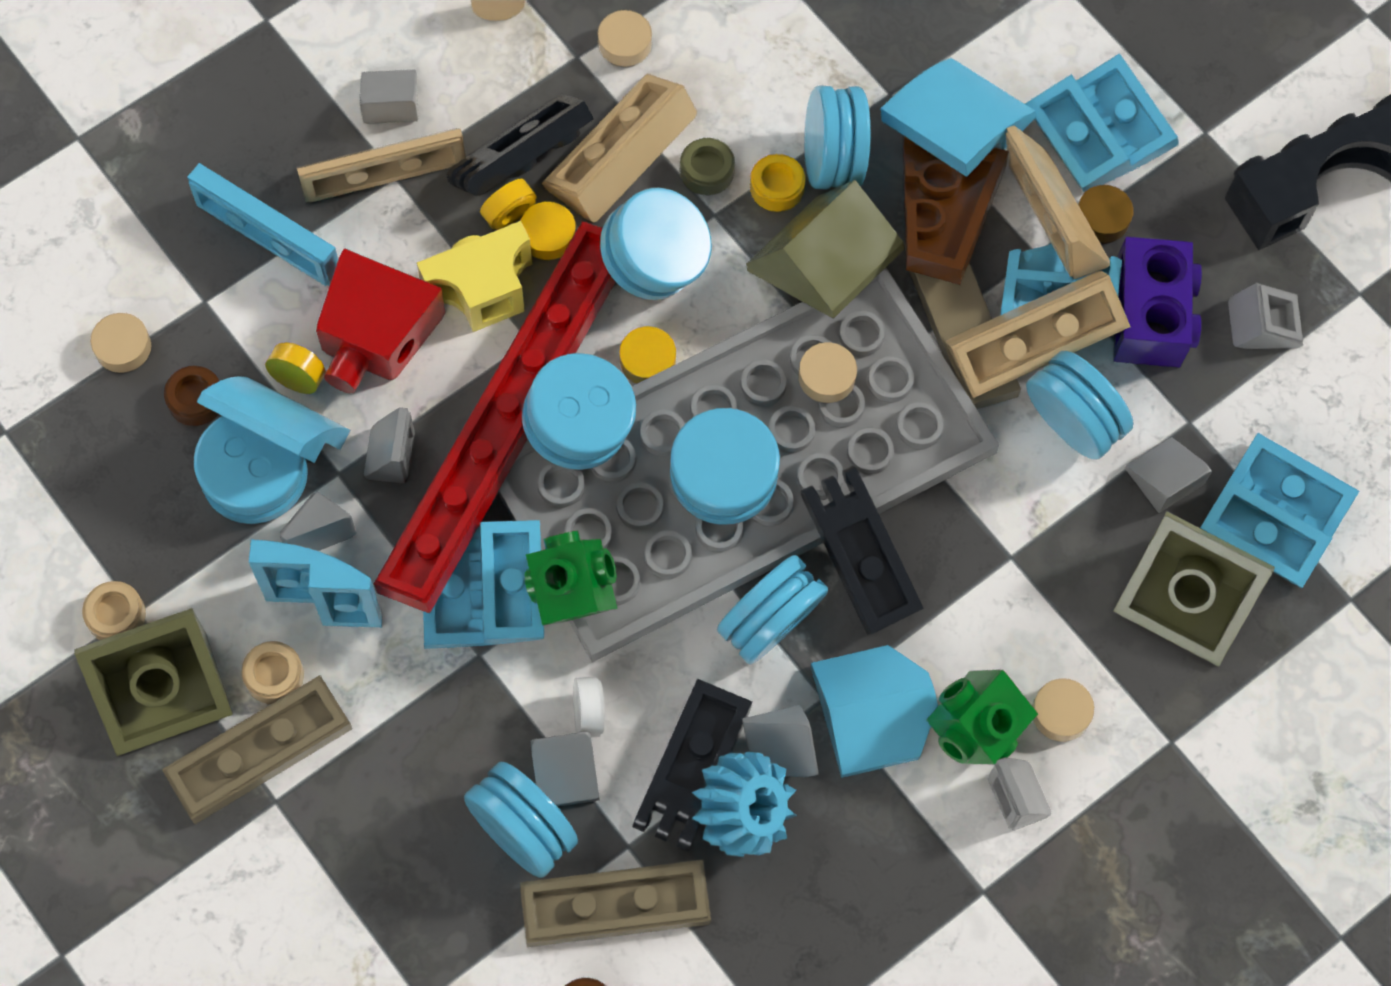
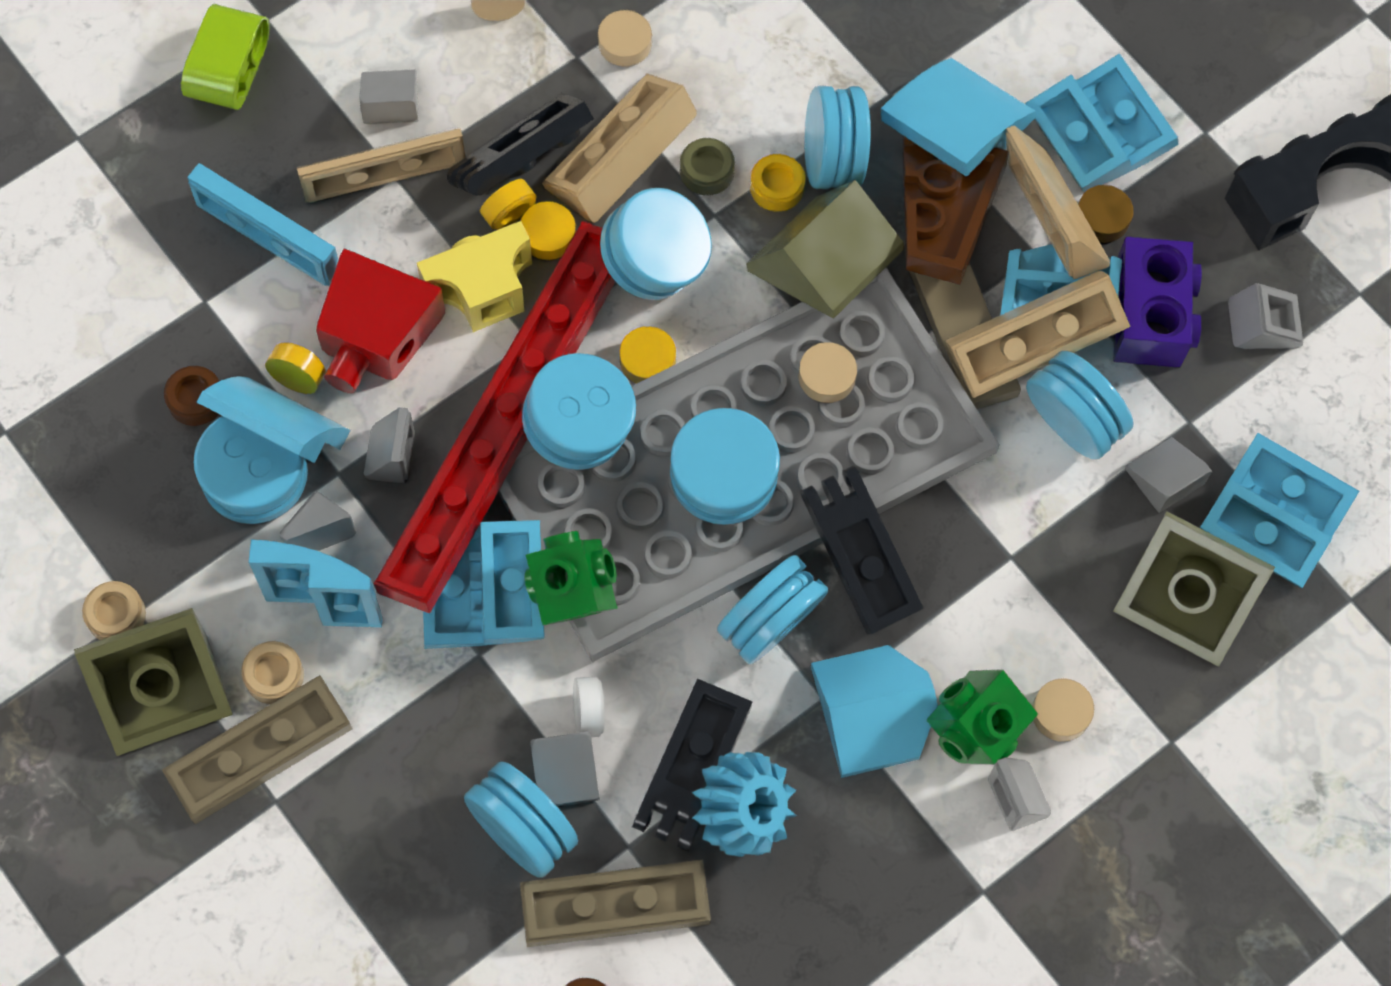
tan tile [90,313,151,373] -> none
light grey slope [742,705,818,777] -> none
none -> lime beam [181,4,269,110]

